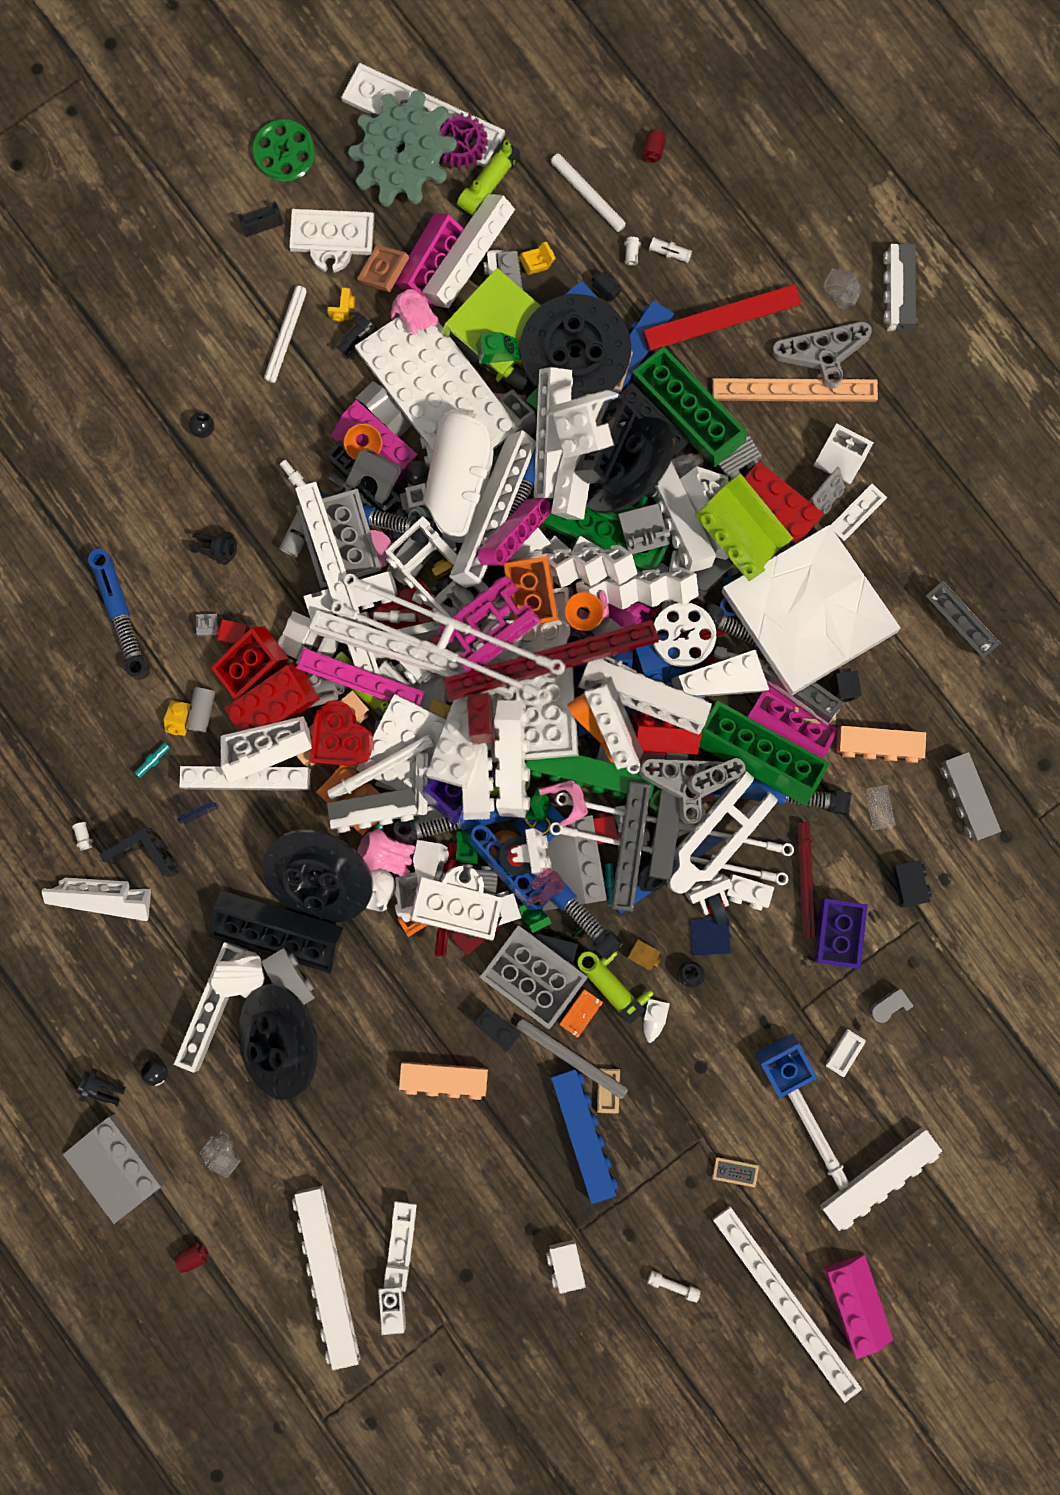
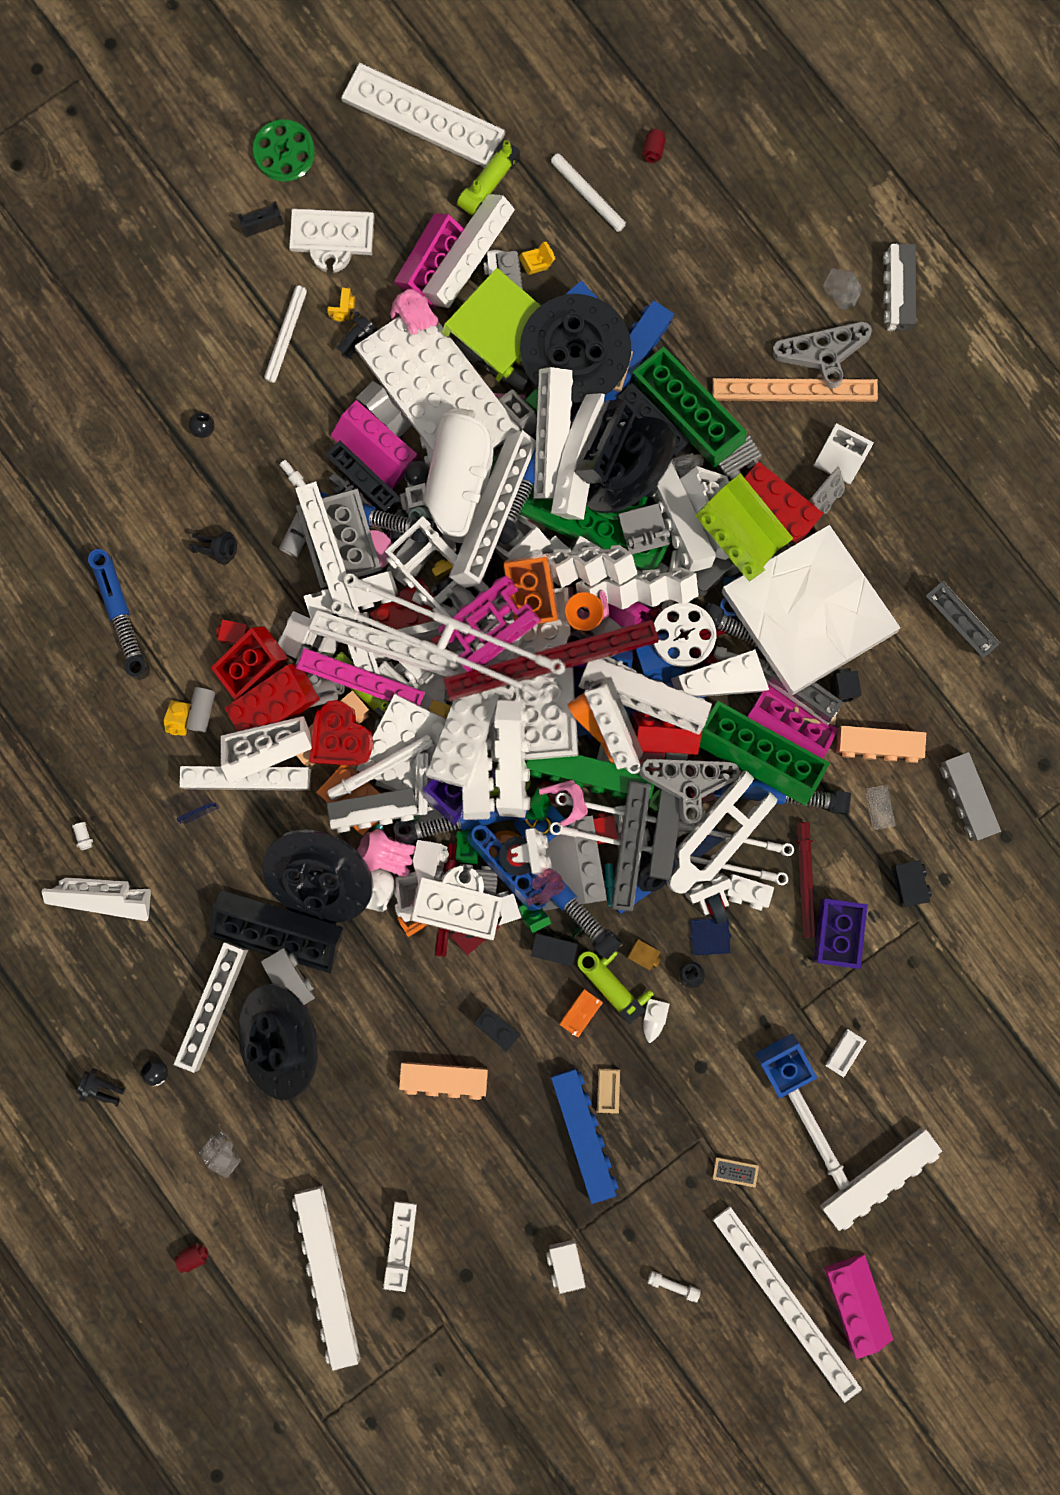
light grey slope [63,1114,167,1224] -> none
black bracket [99,827,179,877] -> none
teal bar [134,743,170,778] -> none
light grey tile [196,614,219,637] -> none
white hair [211,951,264,998] -> none
orange piece [344,423,382,460] -> none
dark grey piece [346,449,401,504] -> none
sand green plate [348,90,457,207] -> none
nougat plate [357,245,409,292] -> none
white bar [374,610,417,623] -> none
white slope [379,1287,406,1335] -> none
magenta gear [440,112,488,170] -> none
dark red brick [467,692,495,745] -> none
green slope [476,332,521,364] -> none
dark pink beam [478,498,551,566] -> none
light grey slope [480,925,588,1029] -> none
light grey axle [516,1018,628,1099] -> none
white piece [546,390,619,458] -> none
black brick [591,271,621,302] -> none
white pin [624,237,641,265] -> none
red tile [643,284,801,351] -> none
white pin [649,237,692,263] -> none
light grey beam [687,758,746,794] -> none
white plate [830,484,887,543] -> none
light grey leg [869,988,914,1023] -> none

